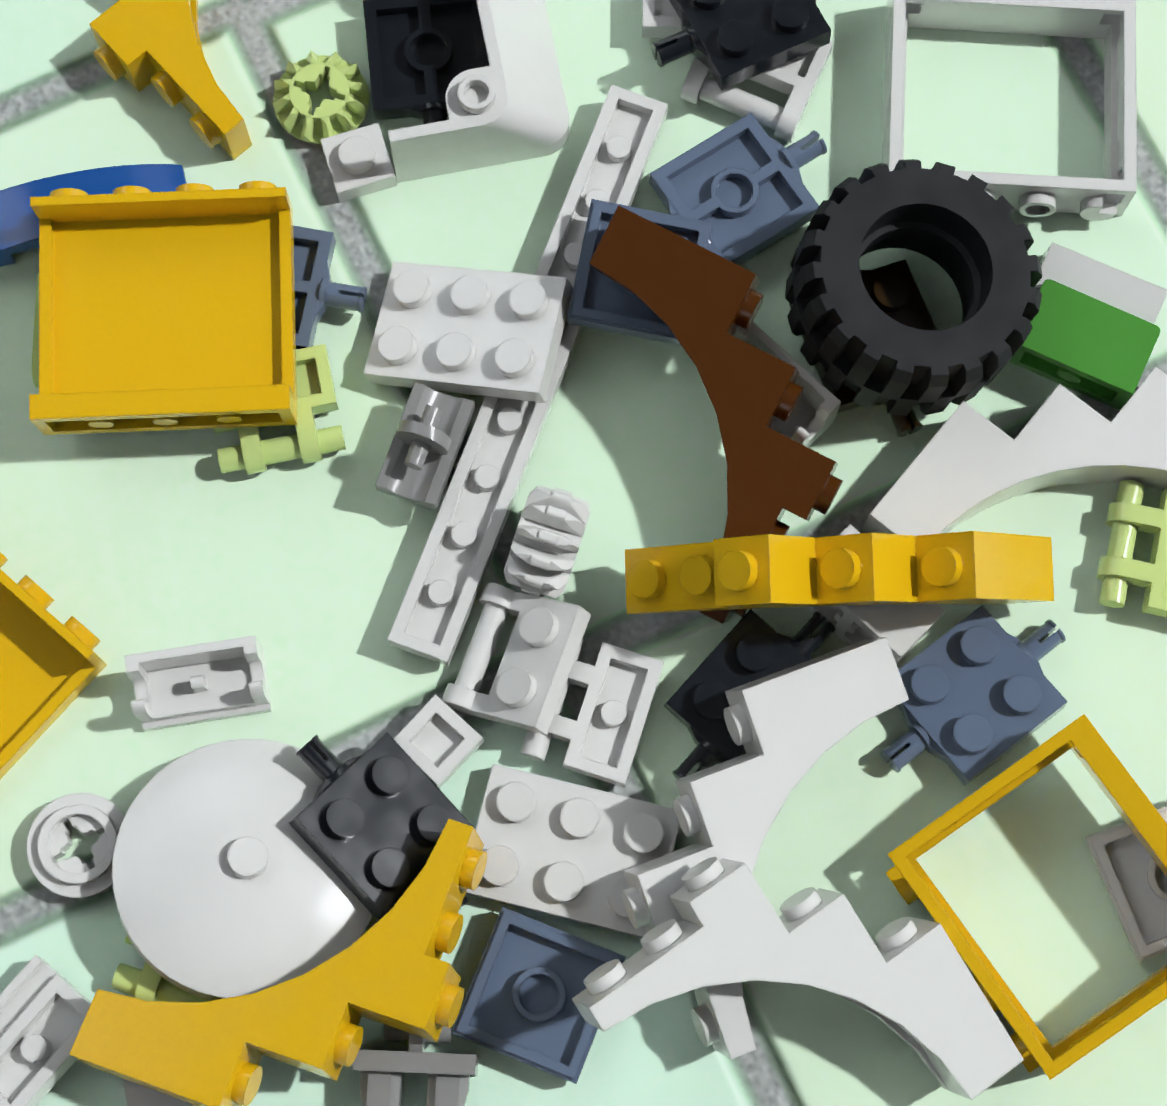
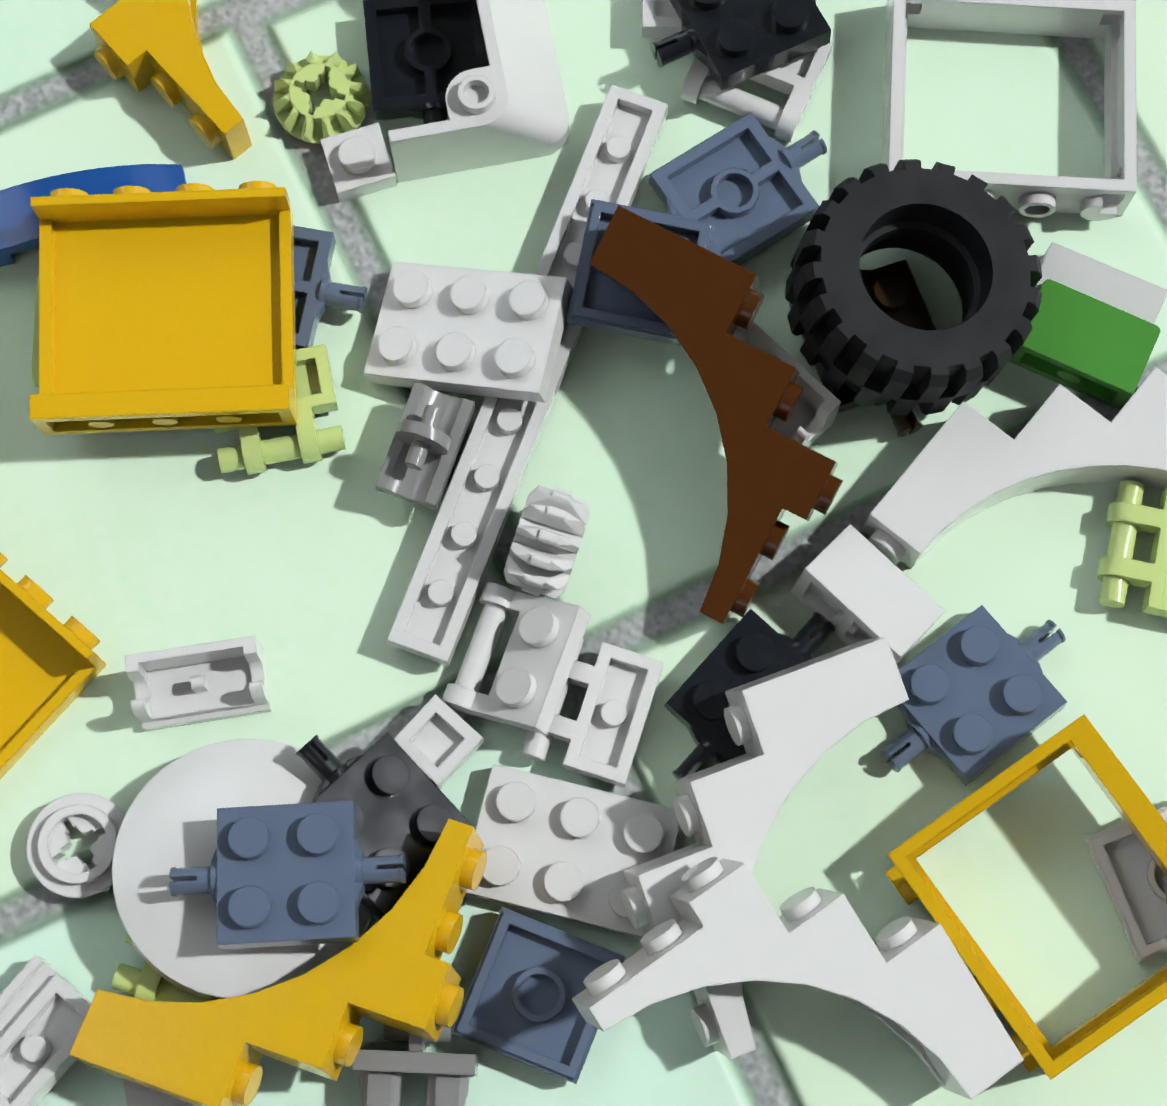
yellow arch [625,531,1054,614] -> none
none -> sand blue plate [169,800,406,950]

